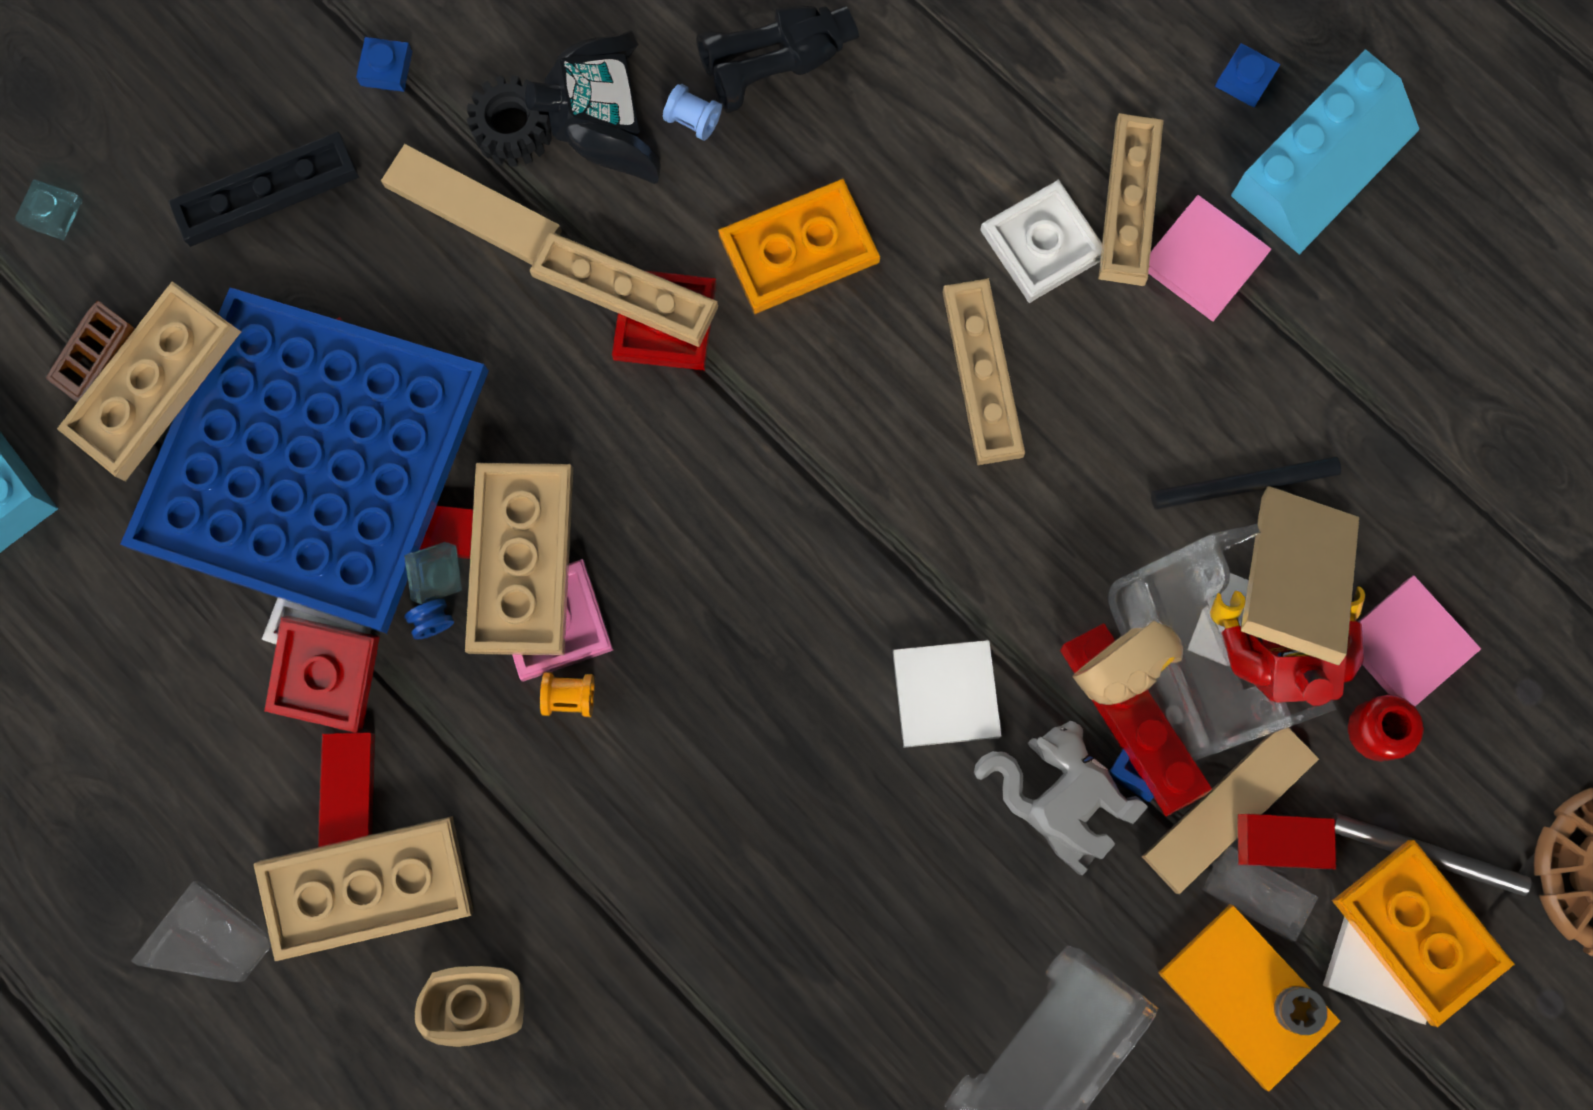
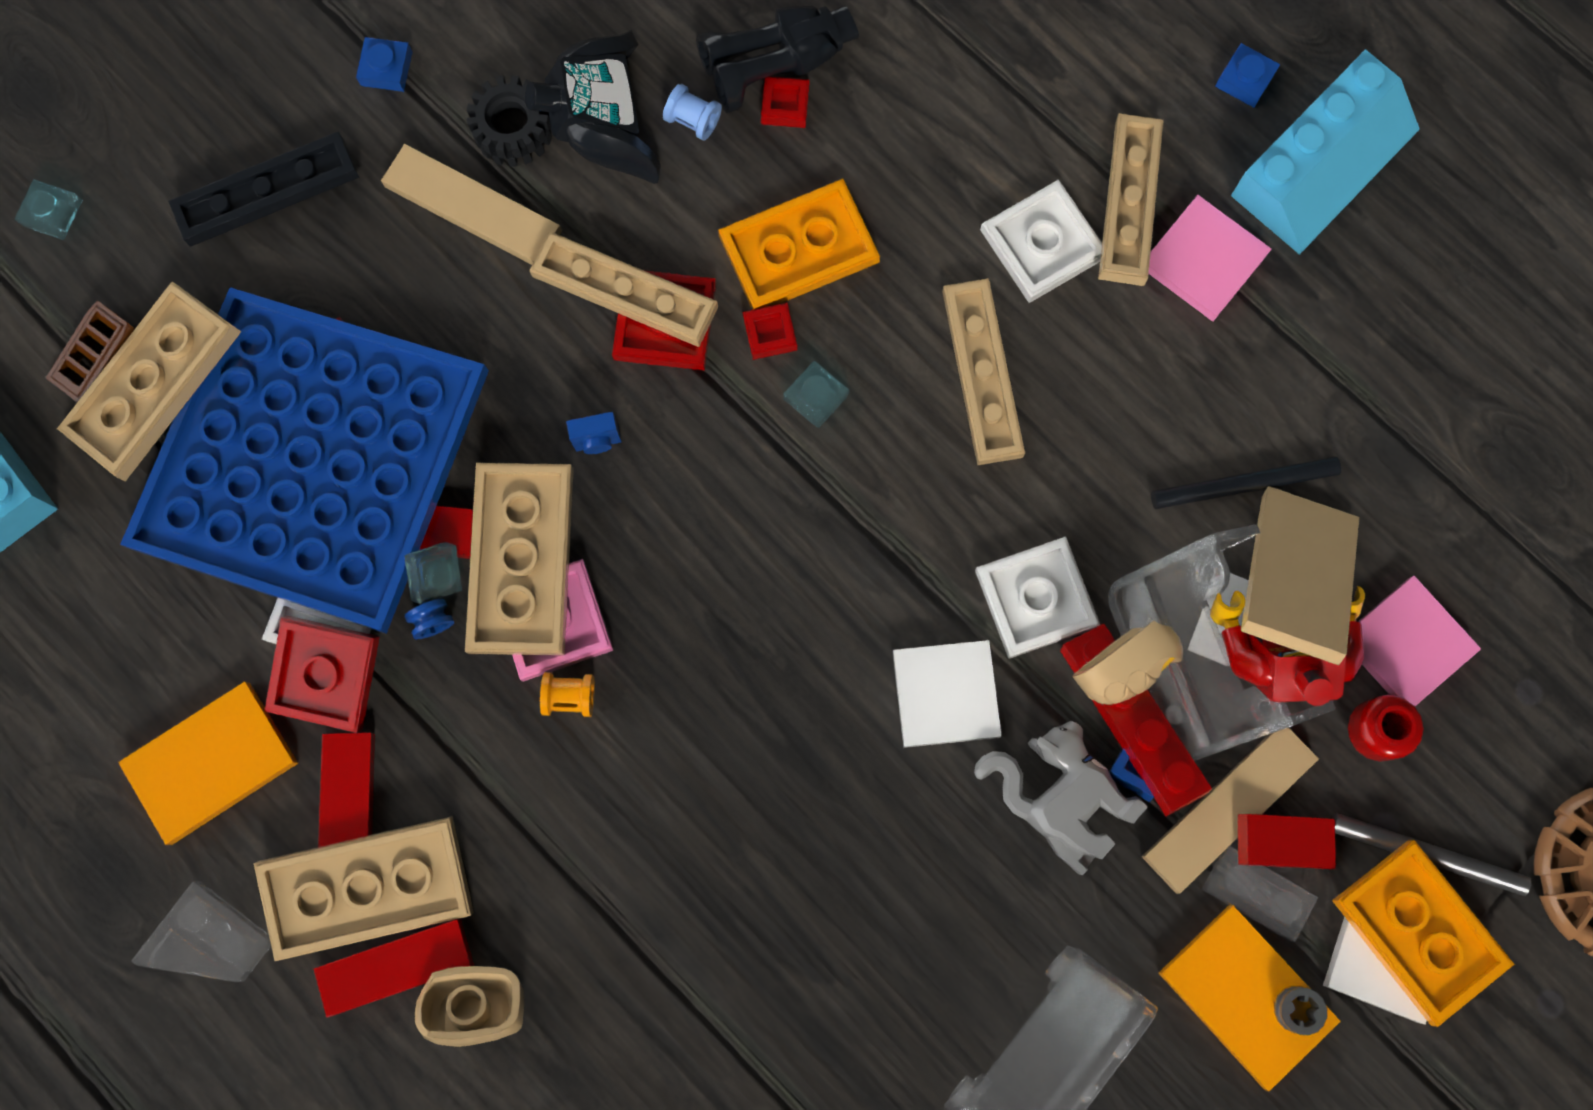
none -> light orange tile [118,682,298,845]
none -> red tile [313,919,474,1018]
none -> blue plate [566,412,622,454]
none -> red tile [742,303,797,360]
none -> red tile [761,76,810,128]
none -> clear light blue plate [783,361,849,428]
none -> white tile [975,537,1100,659]

